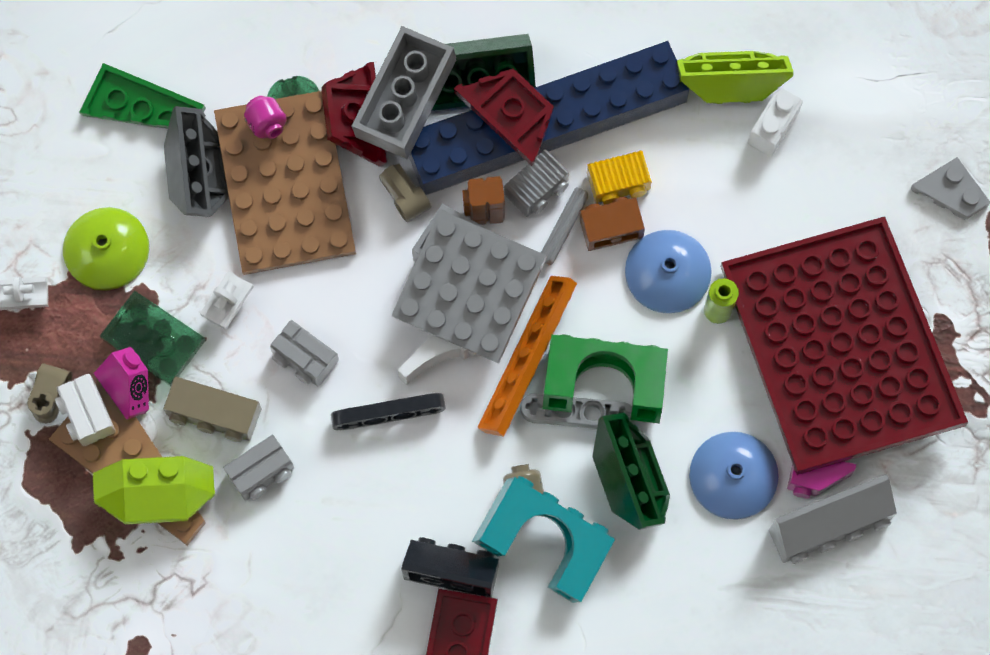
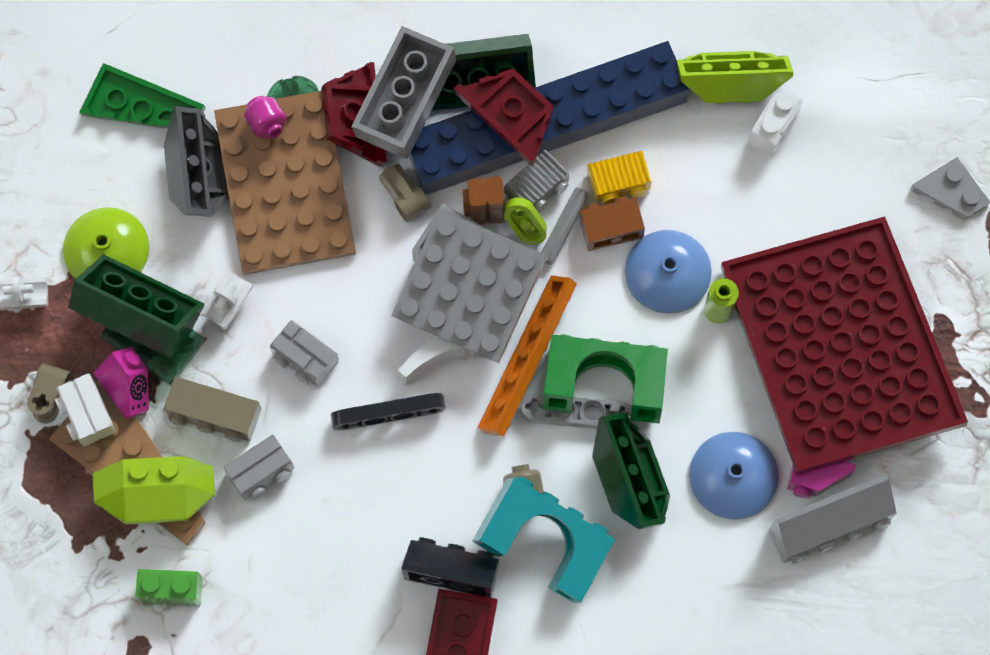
none -> dark green slope [68,254,205,359]
none -> bright green brick [135,569,203,607]
none -> lime plate [504,197,547,245]

